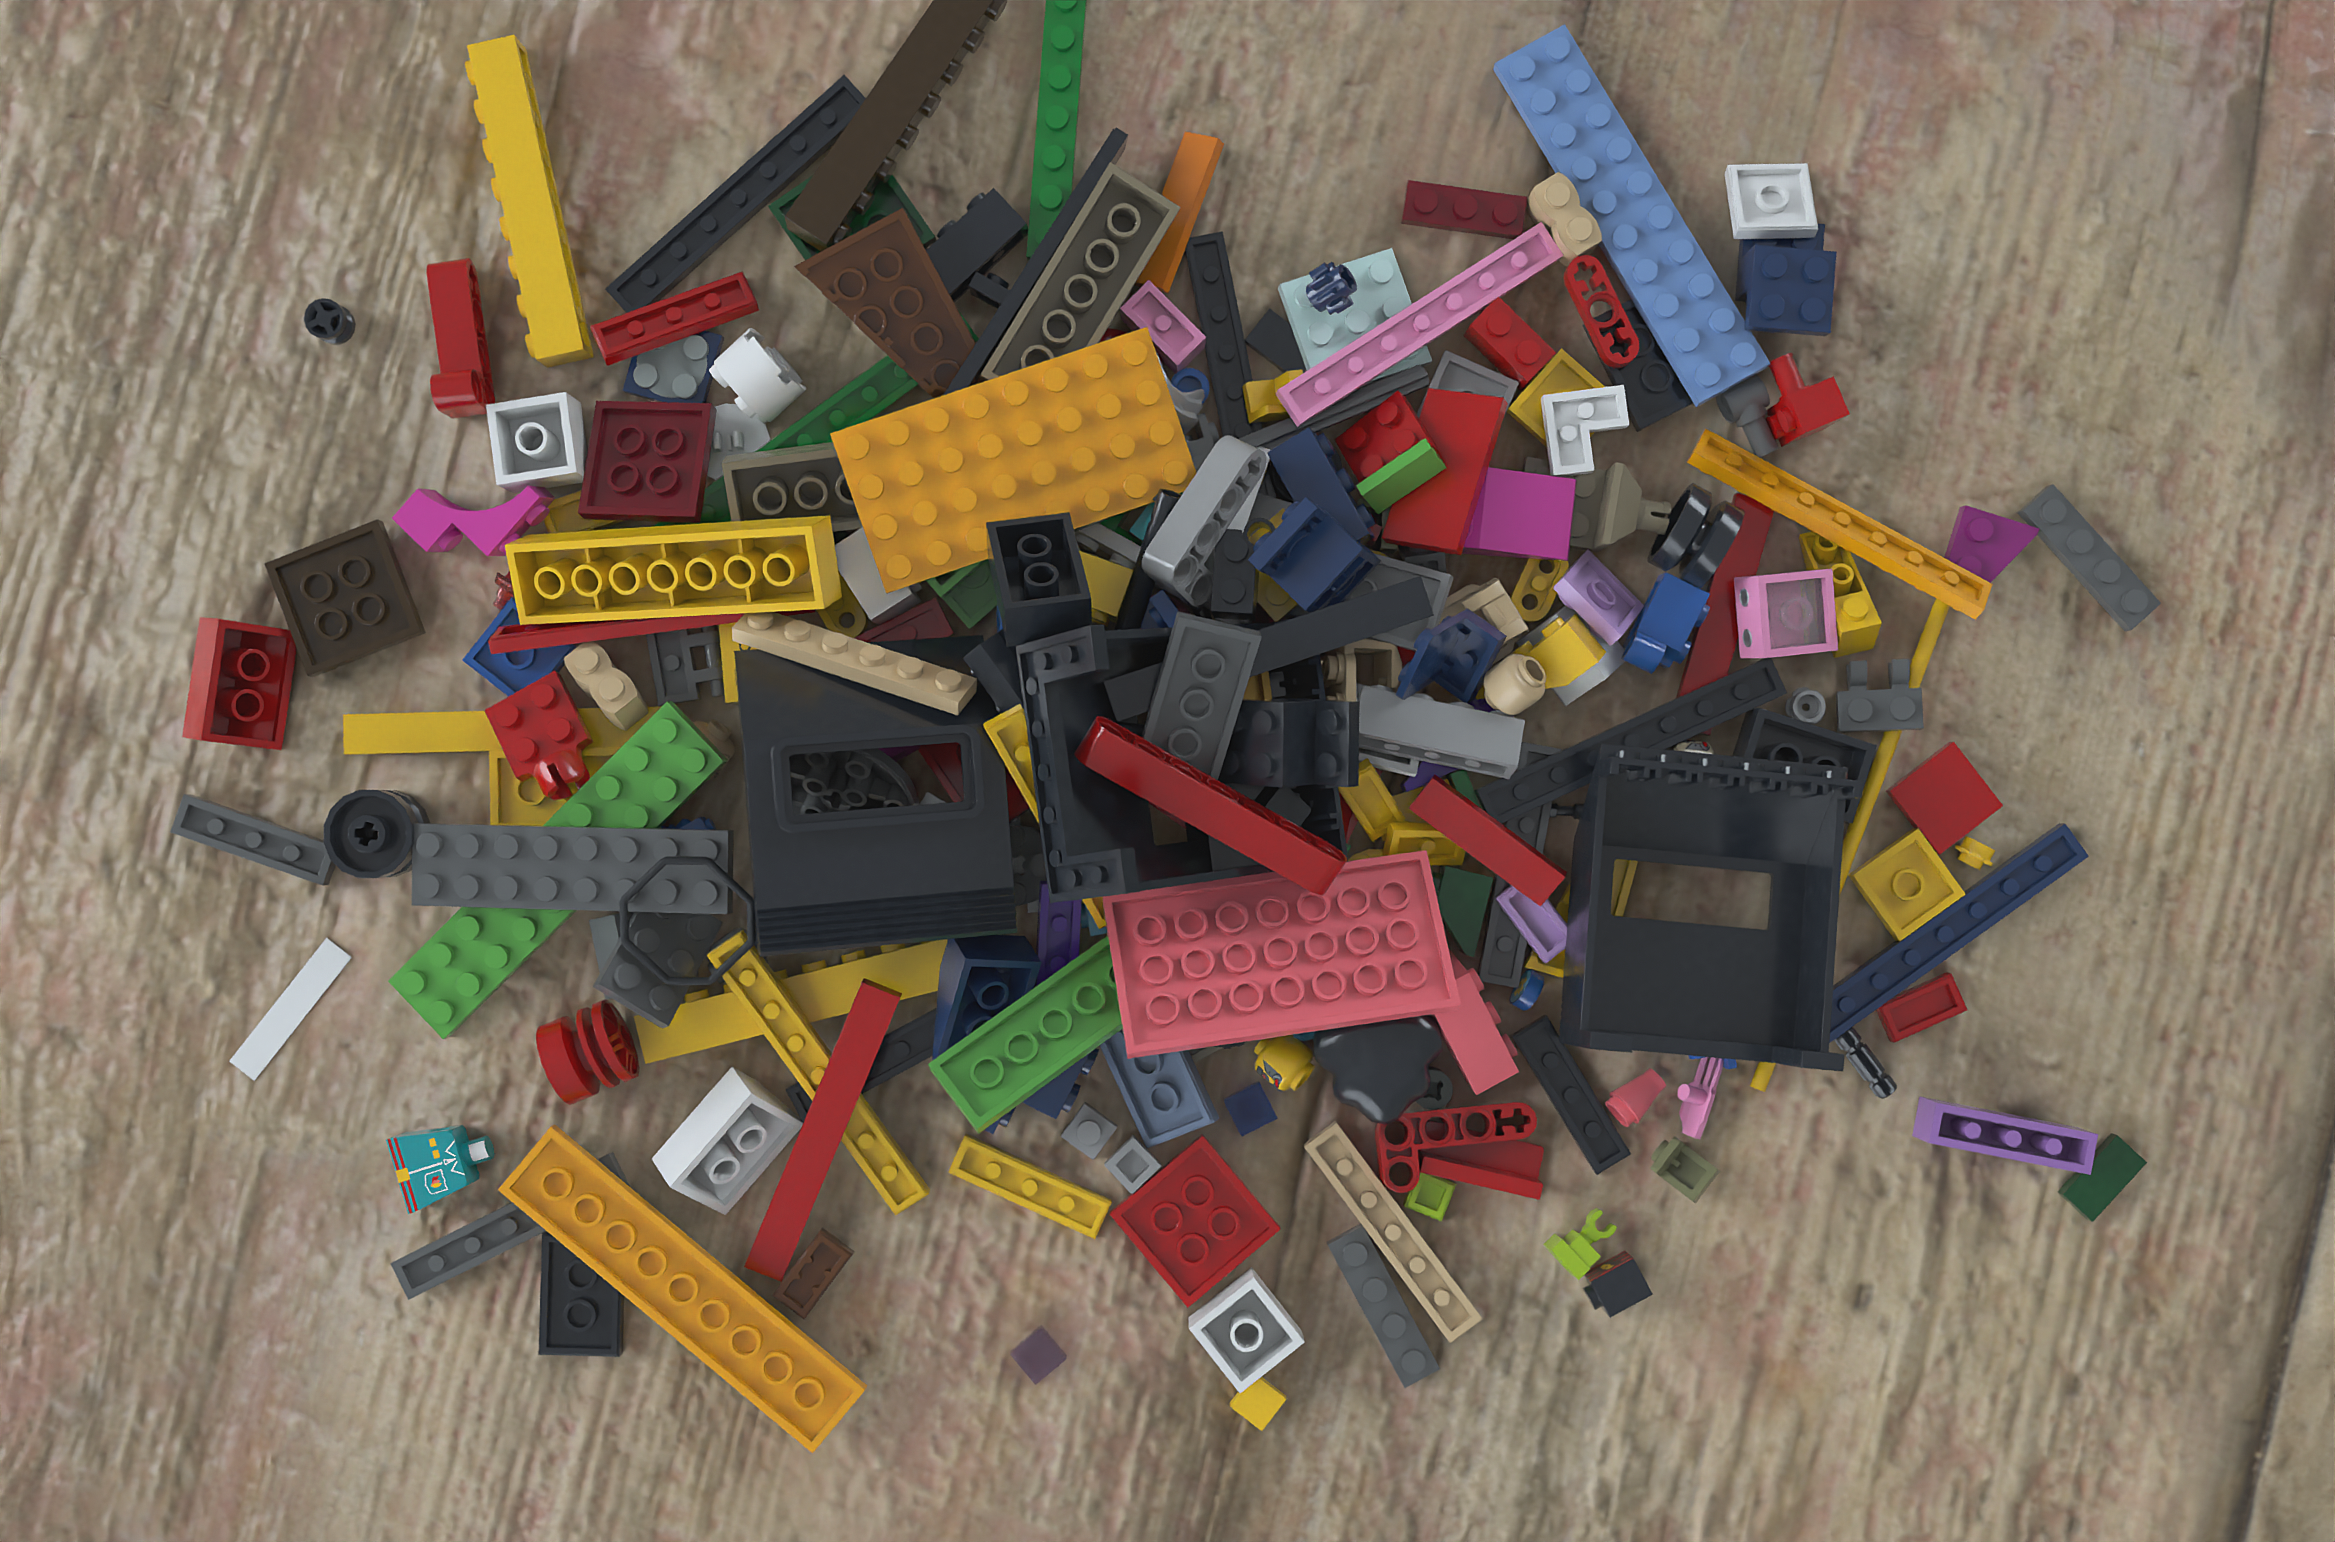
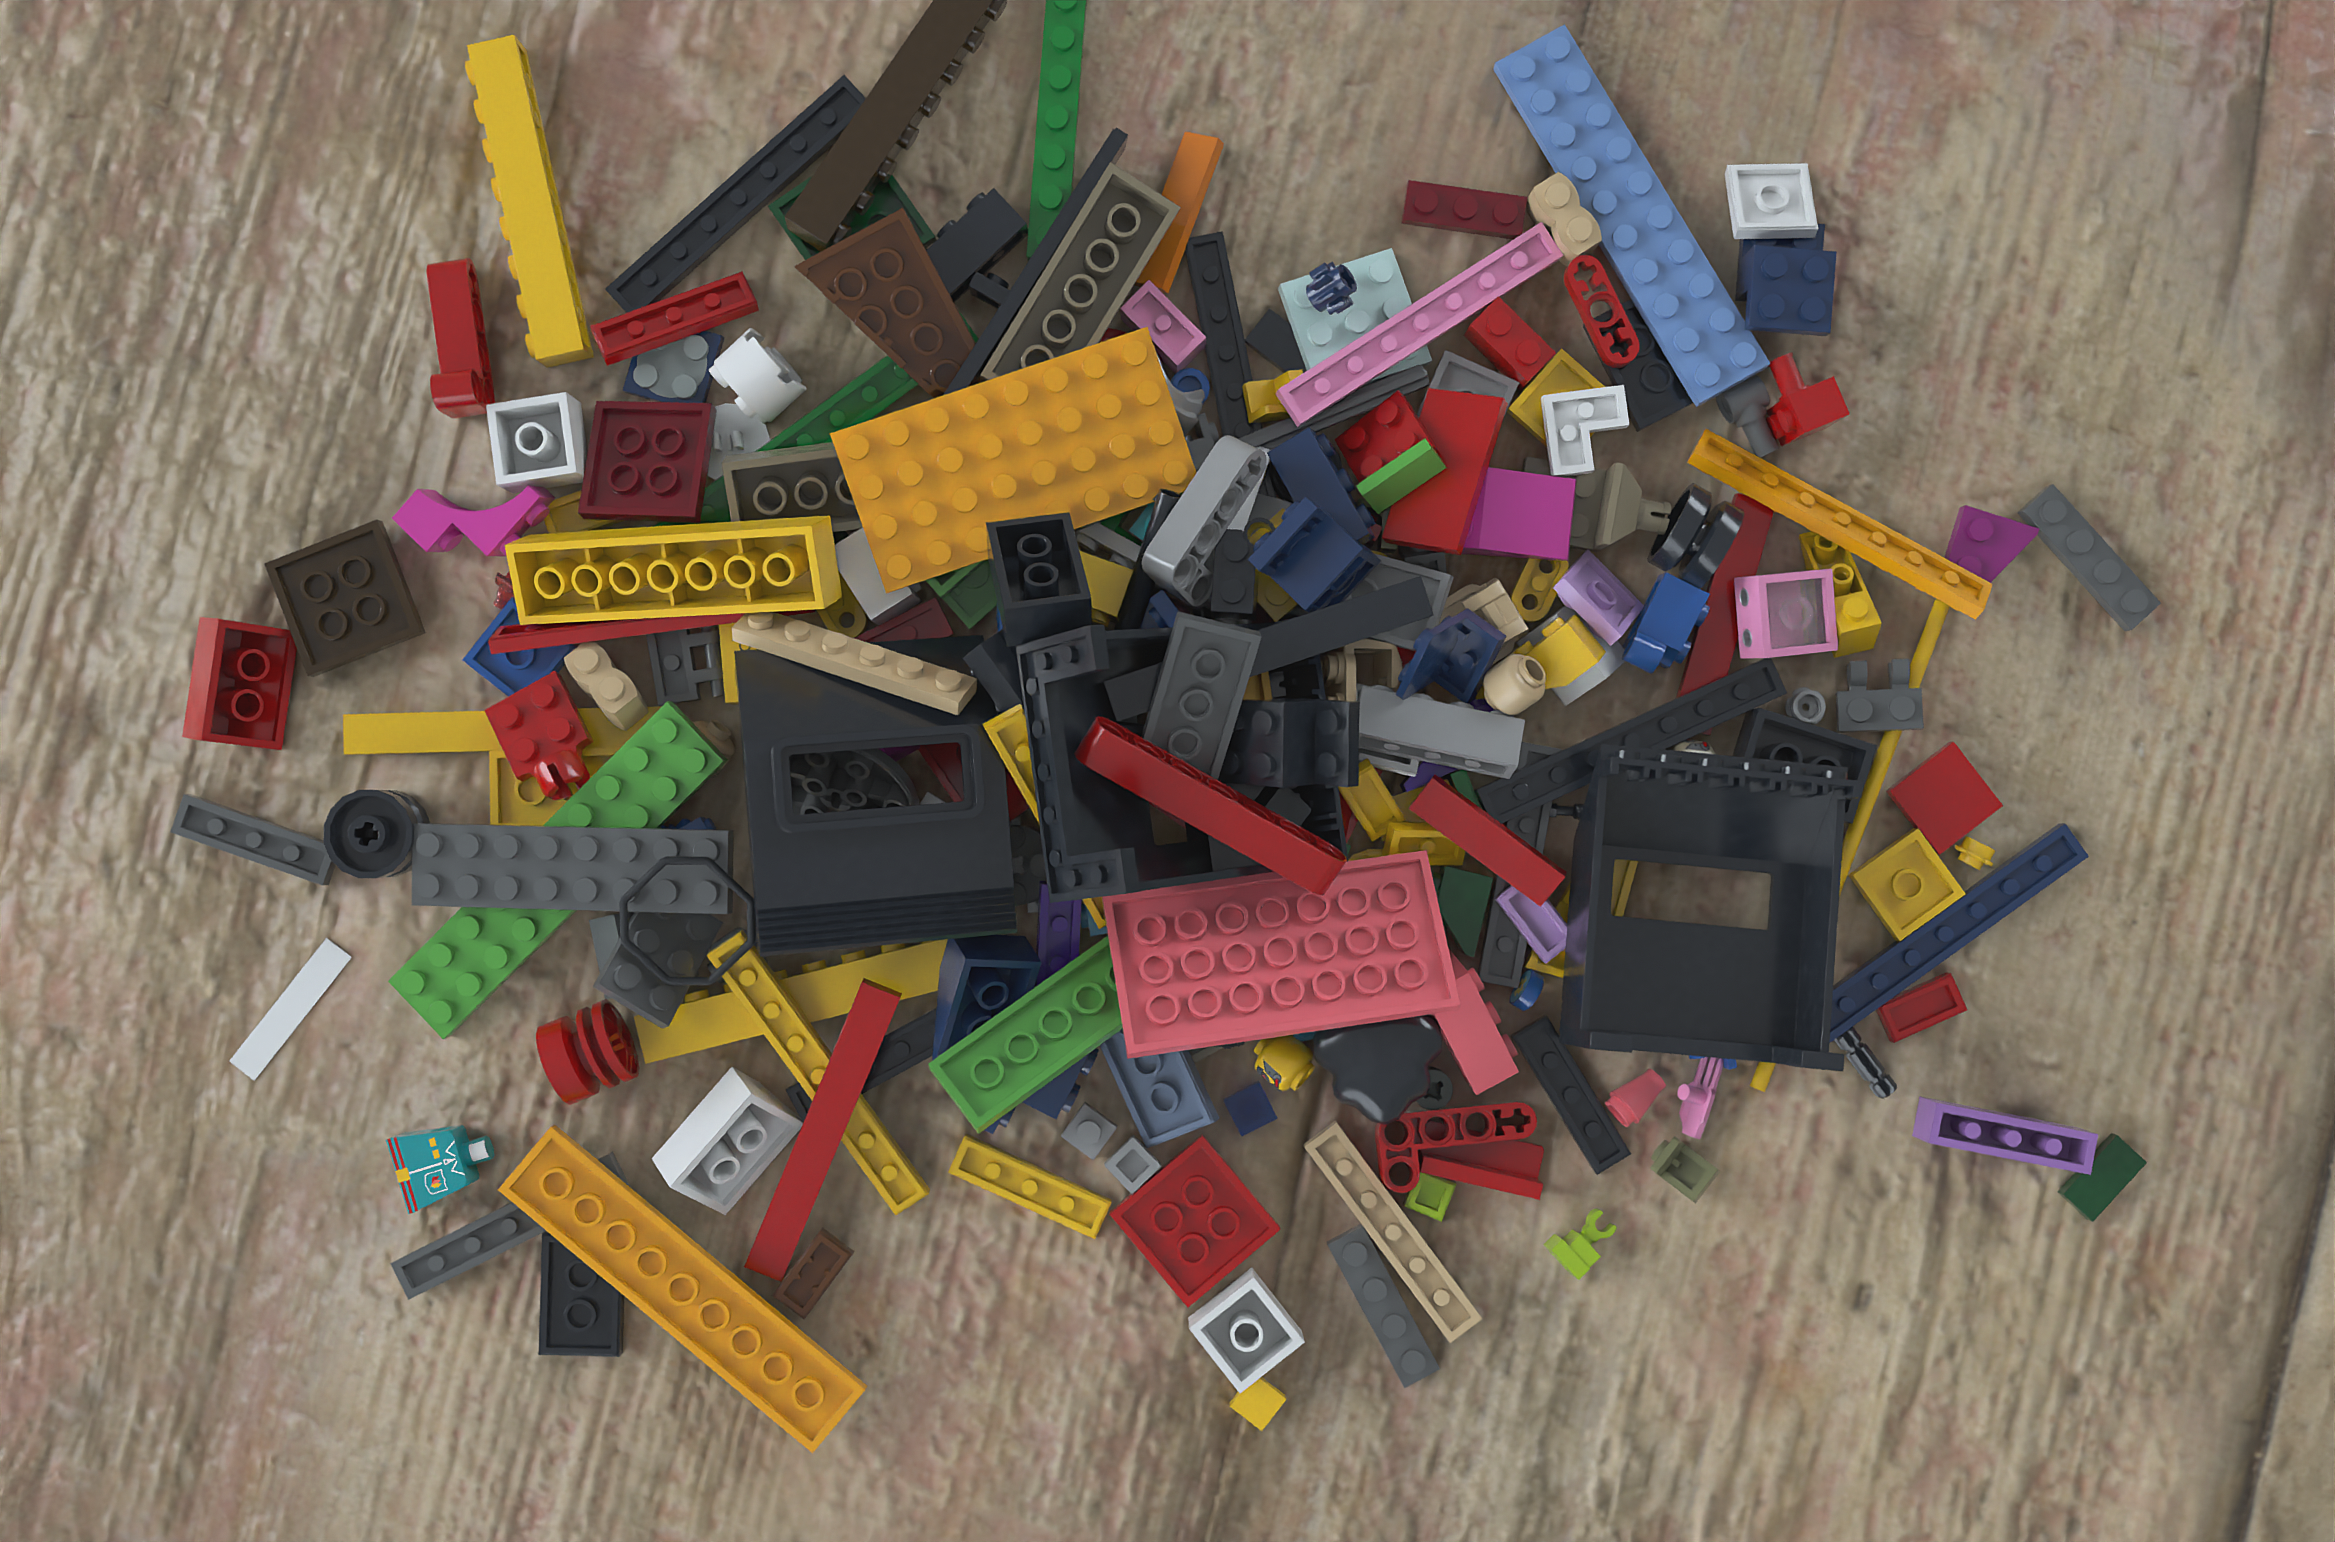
black wheel [304,298,356,345] -> none
clear purple tile [1010,1325,1067,1385] -> none
black brick [1583,1251,1653,1318] -> none

